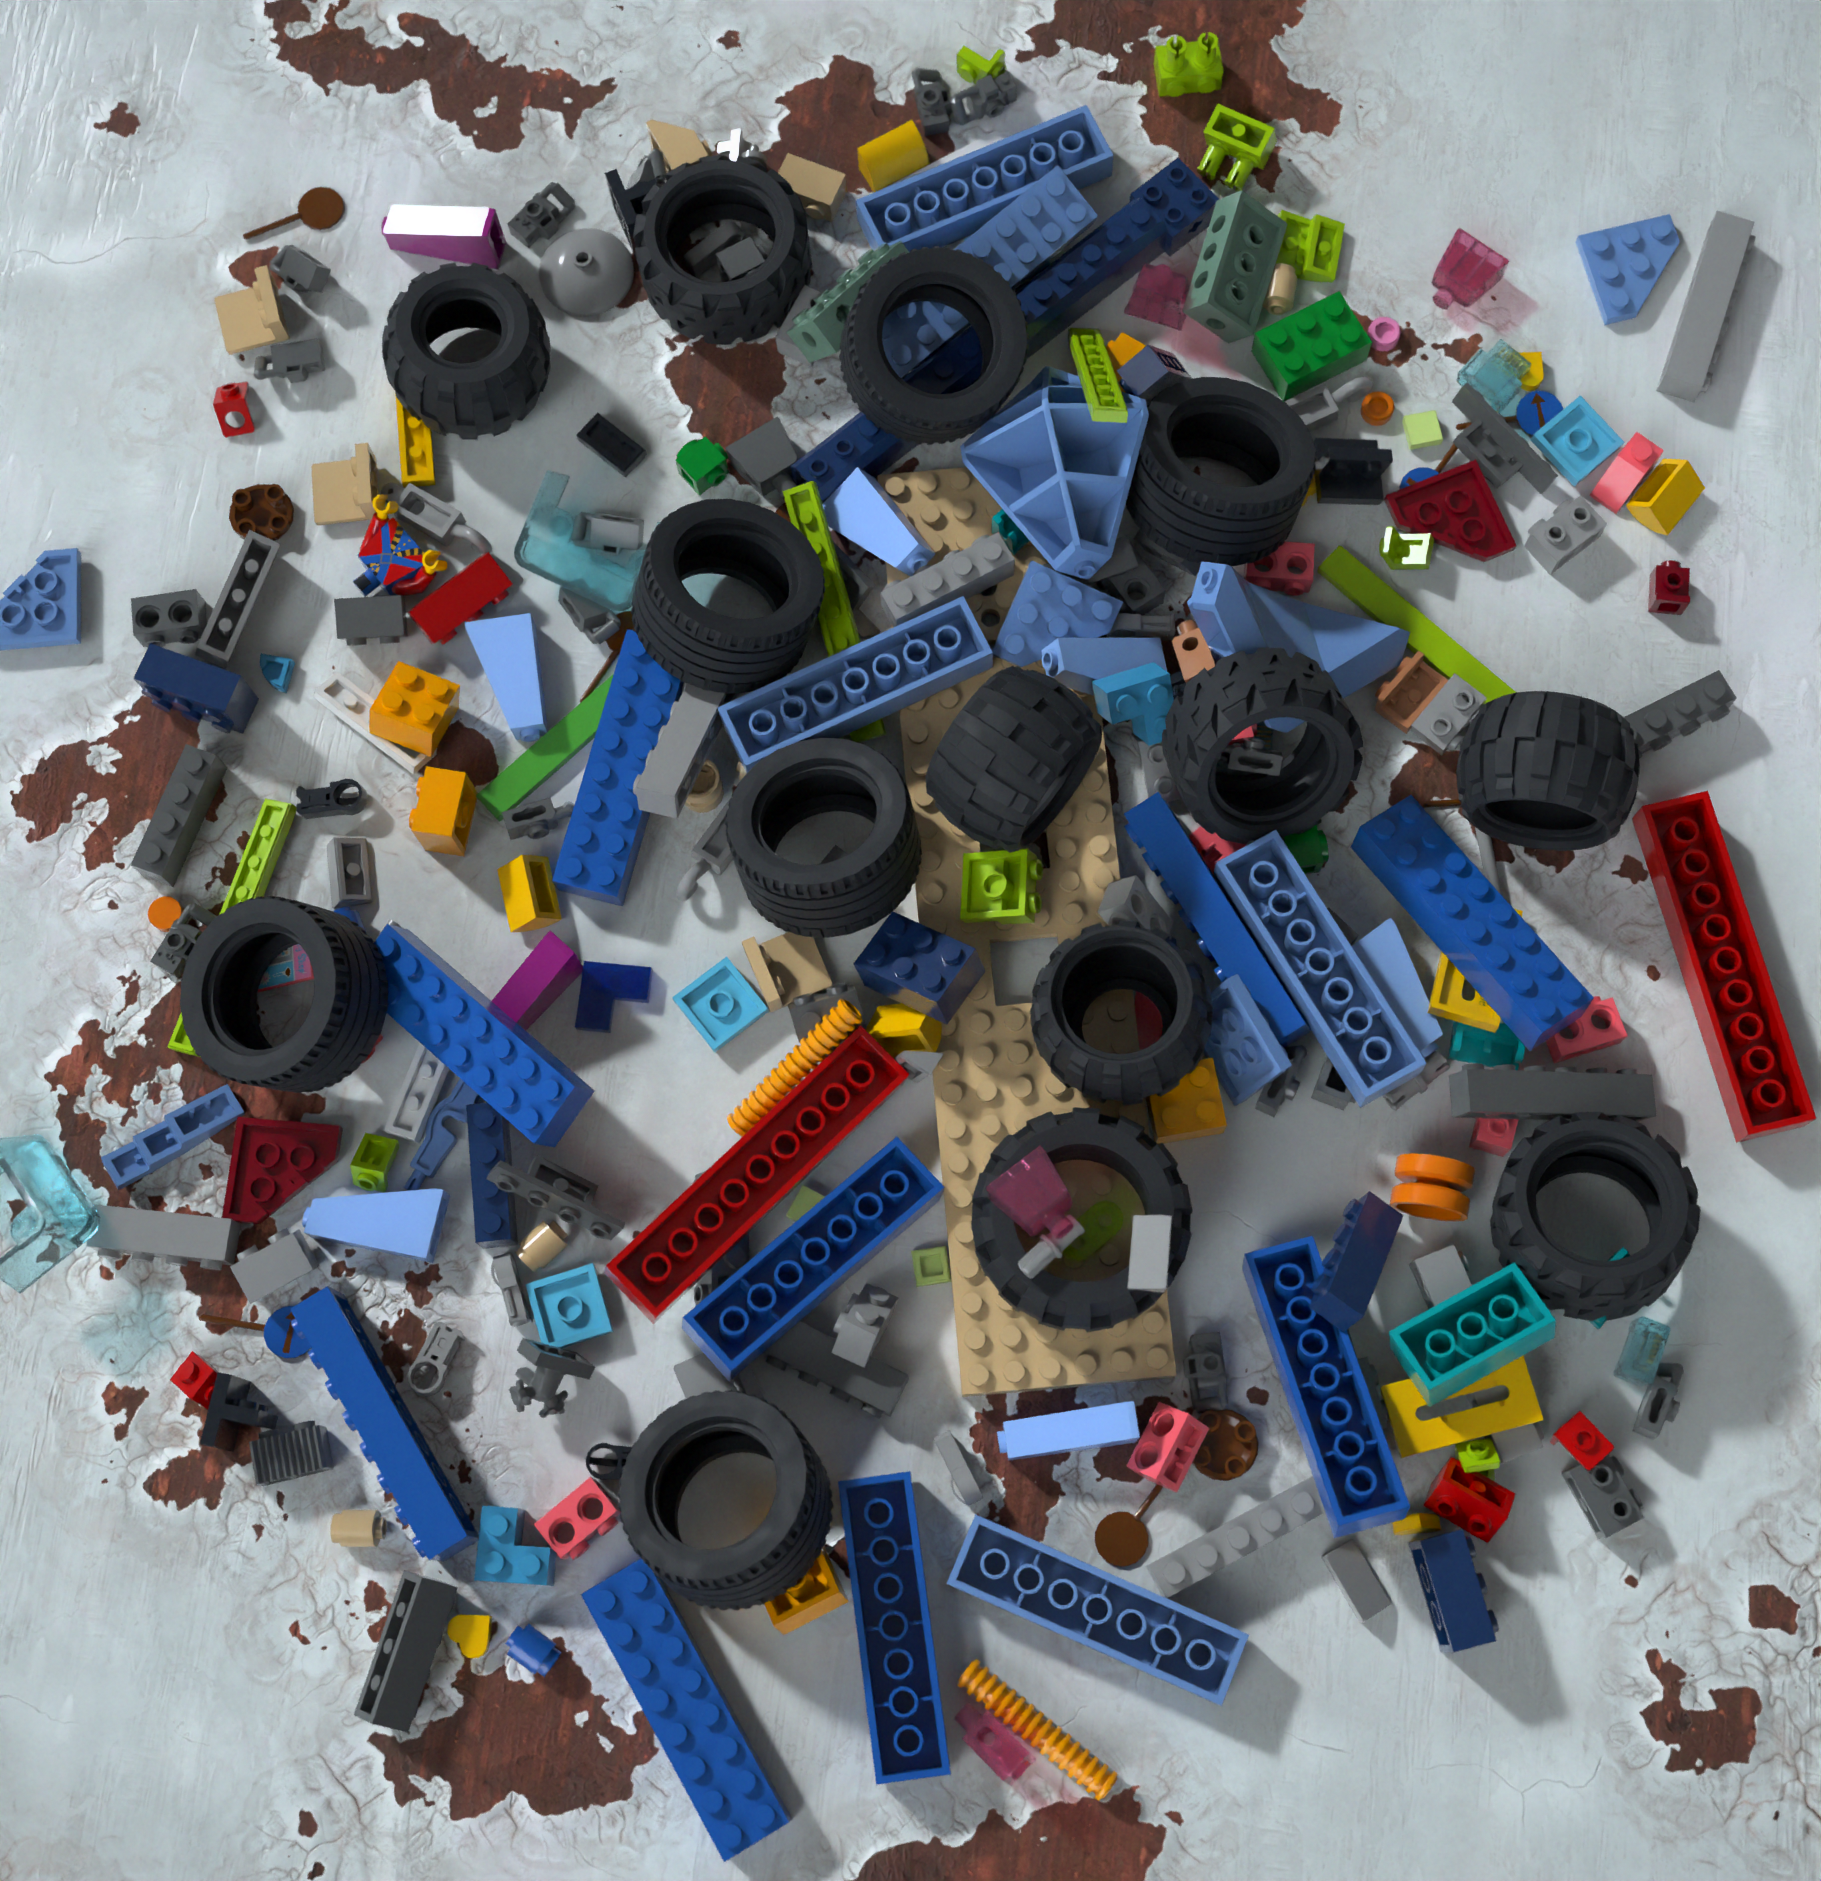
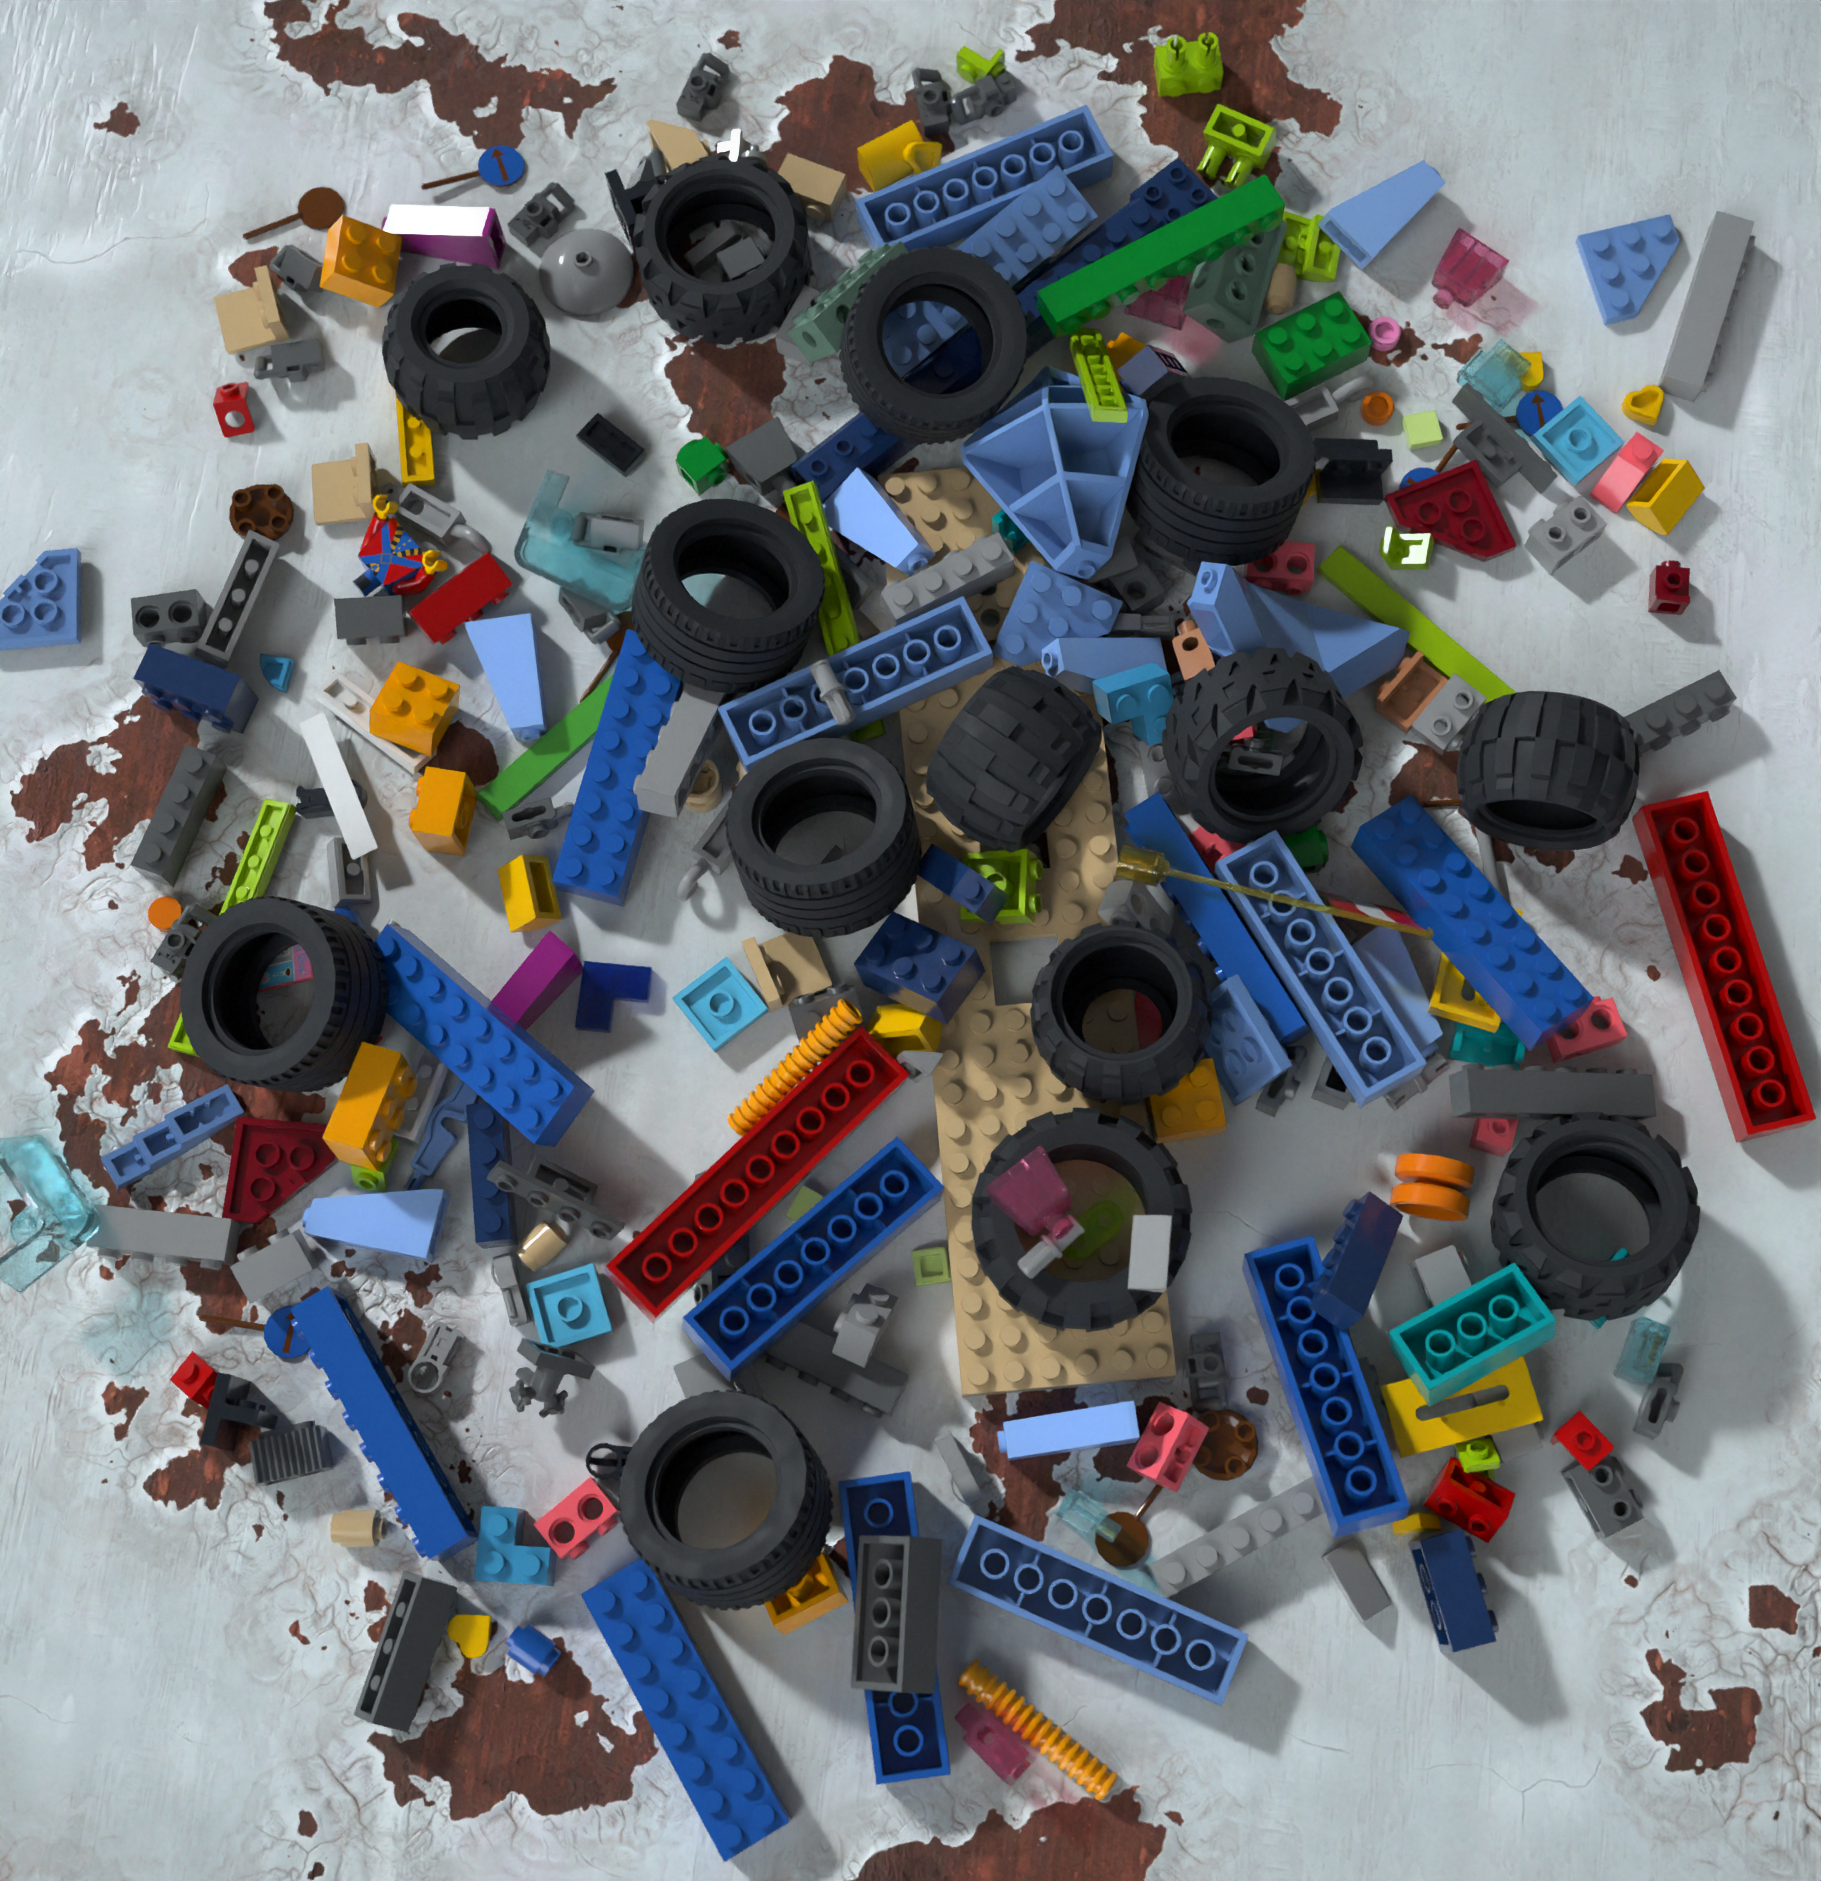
none -> white sticker [299,712,378,860]
none -> light orange brick [320,215,402,308]
none -> light orange brick [322,1042,417,1172]
none -> blue piece [421,146,525,190]
none -> dark grey piece [676,52,730,122]
none -> light grey axle [809,659,855,726]
none -> dark grey slope [851,1536,942,1693]
none -> yellow tile [903,141,942,175]
none -> dark blue slope [918,844,1010,925]
none -> green brick [1037,174,1286,338]
none -> clear light blue piece [1055,1486,1122,1543]
none -> clear yellow flag [1116,844,1434,941]
none -> light blue slope [1317,160,1446,269]
none -> yellow tile [1621,385,1665,426]

